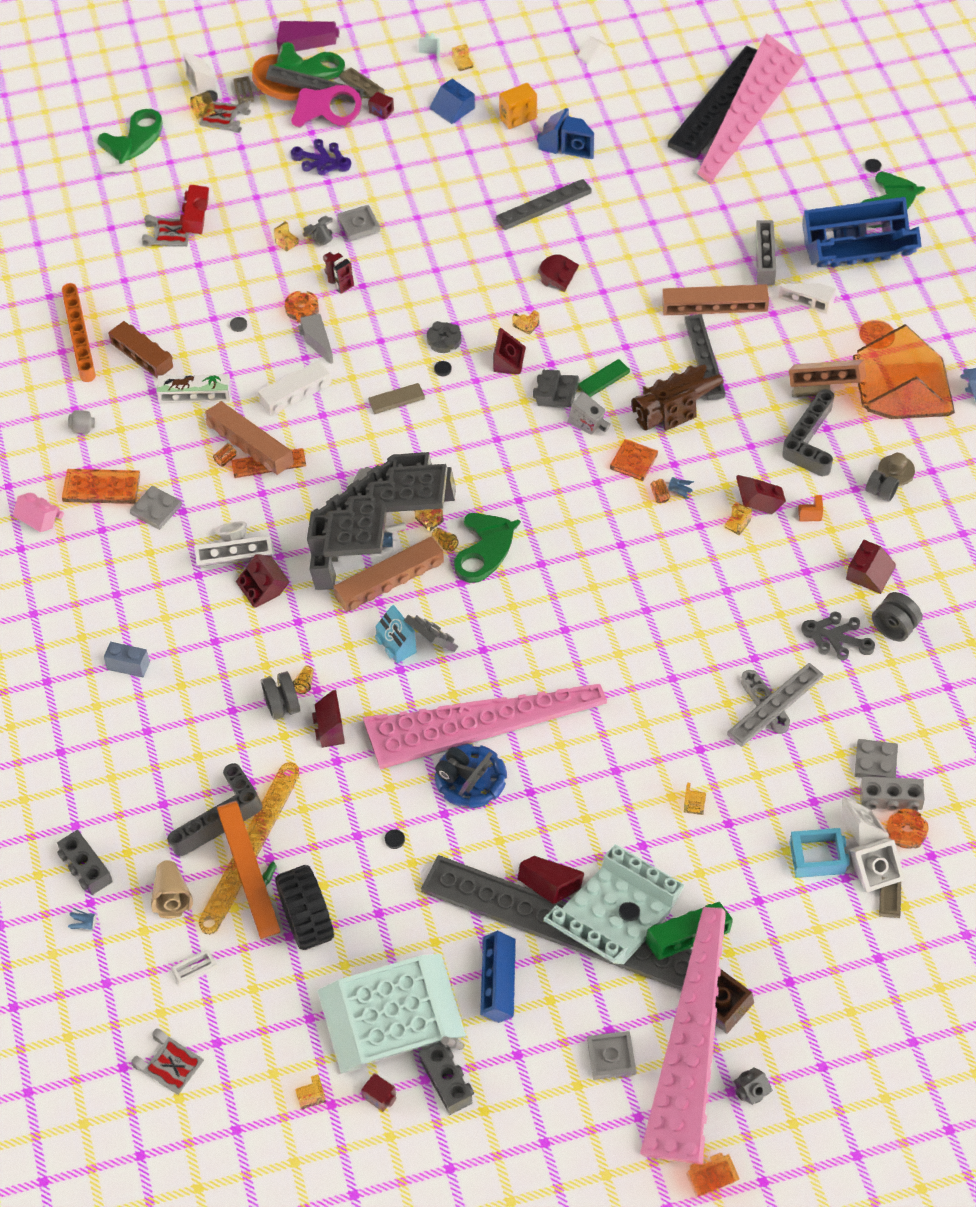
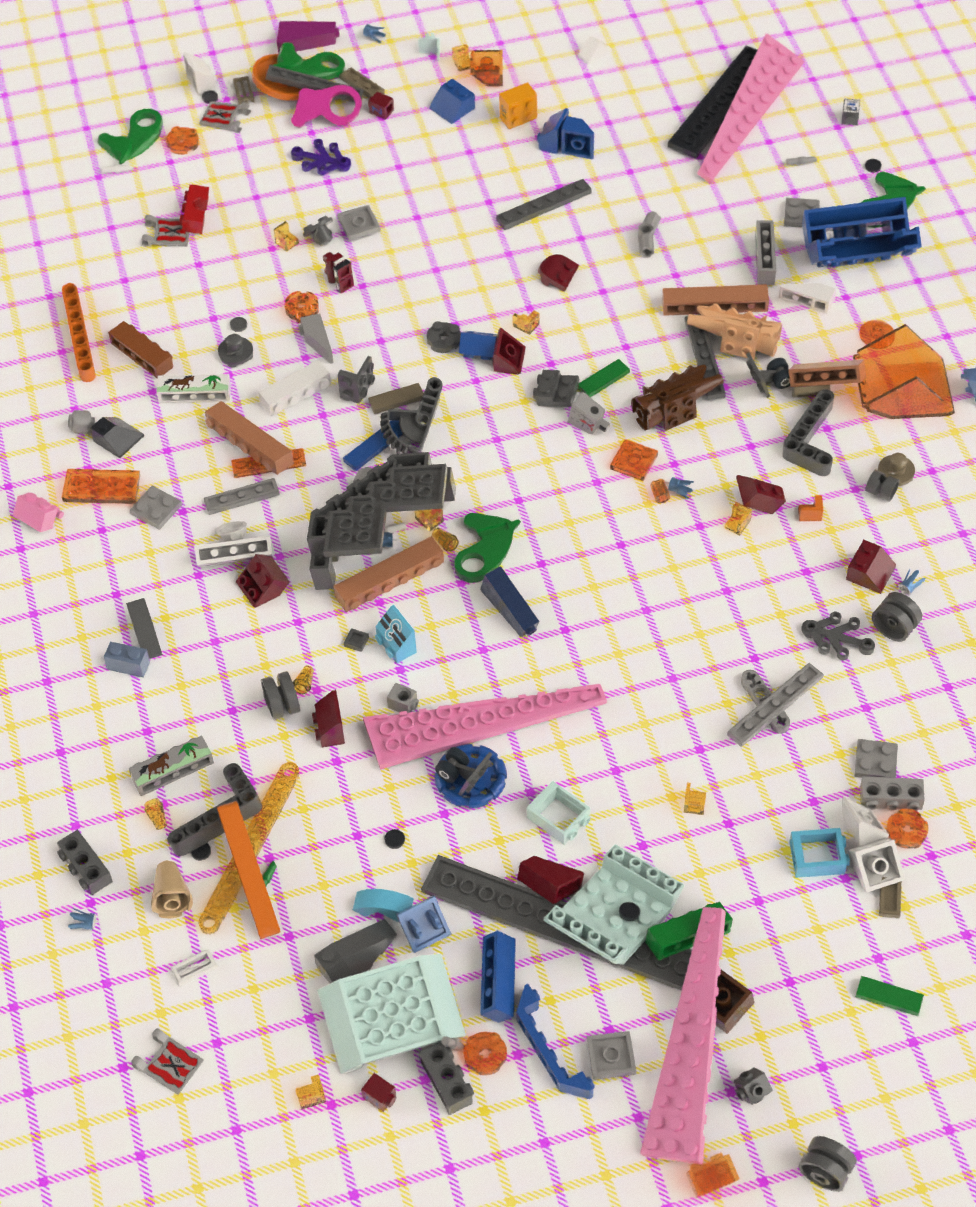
clear yellow panel [190,91,215,119] -> none
clear orange piece [213,443,237,467] -> none
black tyre [275,865,334,950] -> none
dark grey plate [404,614,459,652] -> none
black piece [434,361,452,377] -> none
none -> slope [90,417,144,458]
none -> dark grey slope [126,597,163,659]
none -> light grey brick [128,735,214,796]
none -> clear yellow cone [144,798,167,830]
none -> clear orange plate [166,126,199,155]
none -> black piece [191,843,211,861]
none -> light grey tile [204,478,280,515]
none -> dark grey plate [218,333,253,368]
none -> dark grey wedge [314,919,397,984]
none -> dark grey bracket [337,356,375,404]
none -> blue tile [343,420,404,471]
none -> dark grey tile [344,628,369,652]
none -> medium azure brick [352,889,414,922]
none -> flat silver piece [363,24,386,44]
none -> dark grey arm [380,377,443,454]
none -> light grey brick [387,682,419,713]
none -> medium blue plate [396,896,452,953]
none -> blue slope [459,330,497,360]
none -> clear orange plate [463,1032,507,1076]
none -> clear orange slope [470,50,503,87]
none -> dark blue slope [480,566,540,637]
none -> blue slope [516,983,595,1100]
none -> light aqua window [527,781,591,845]
none -> light grey piece [638,211,661,258]
none -> light nougat piece [687,303,782,360]
none -> plate [746,353,791,398]
none -> light grey plate [784,197,820,228]
none -> light grey piece [786,156,818,165]
none -> dark grey wheel [798,1136,857,1192]
none -> dark grey brick [841,98,860,125]
none -> green tile [855,975,924,1016]
none -> flat silver piece [898,568,926,596]

